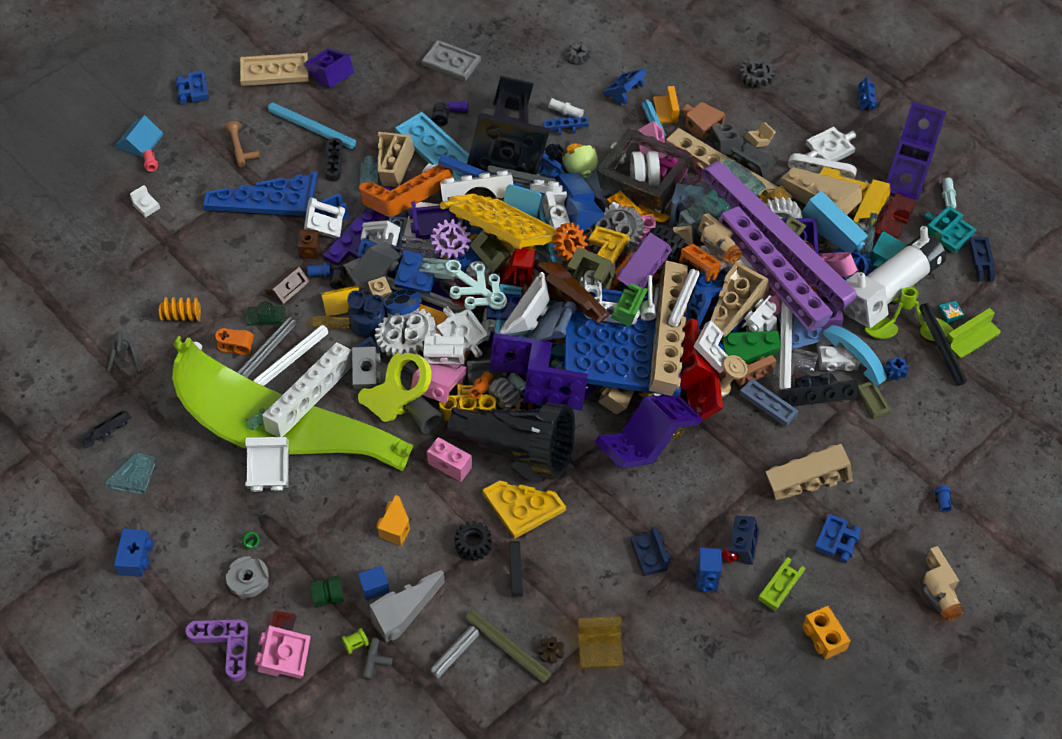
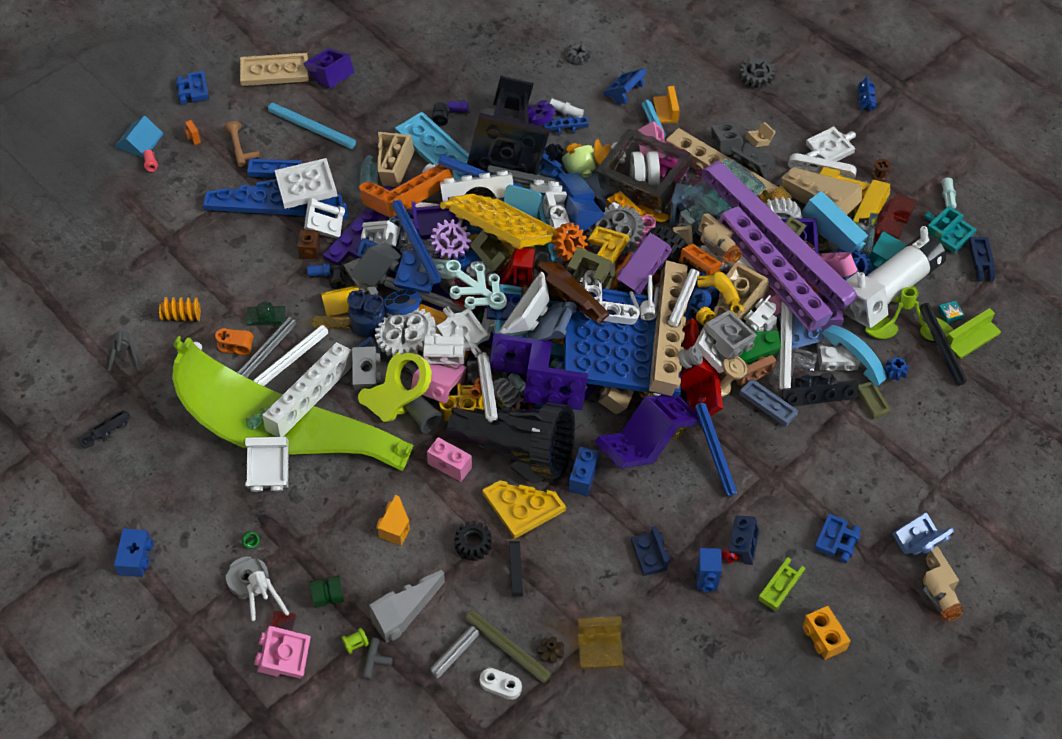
clear light blue wing [105,453,157,494] -> none
white bracket [130,185,160,218] -> none
medium lavender beam [185,620,249,682] -> none
panel [264,267,310,304] -> none
black beam [325,138,343,181] -> none
blue panel [359,566,390,600] -> none
tan bracket [368,277,392,300] -> none
light grey tile [421,40,481,81] -> none
bright green hinge [611,284,648,327] -> none
nougat torso [682,103,725,142] -> none
tan wedge [766,444,853,500] -> none
dark purple bracket [886,102,946,200] -> none
blue pin [935,485,952,512] -> none
none -> orange plate [184,120,201,145]
none -> blue plate [247,159,302,177]
none -> white plant [247,571,289,621]
none -> white plate [274,158,338,209]
none -> blue axle [392,200,441,284]
none -> white axle [477,352,498,422]
none -> white plate [480,668,522,700]
none -> dark purple plate [528,100,556,126]
none -> blue brick [569,447,599,497]
none -> light orange plate [594,138,613,173]
none -> light grey wheel [679,345,703,369]
none -> blue axle [695,403,737,496]
none -> yellow bush [696,307,715,326]
none -> yellow arm [697,272,744,315]
none -> light grey plate [703,310,757,359]
none -> reddish brown bush [872,159,891,182]
none -> medium blue bracket [892,512,954,555]

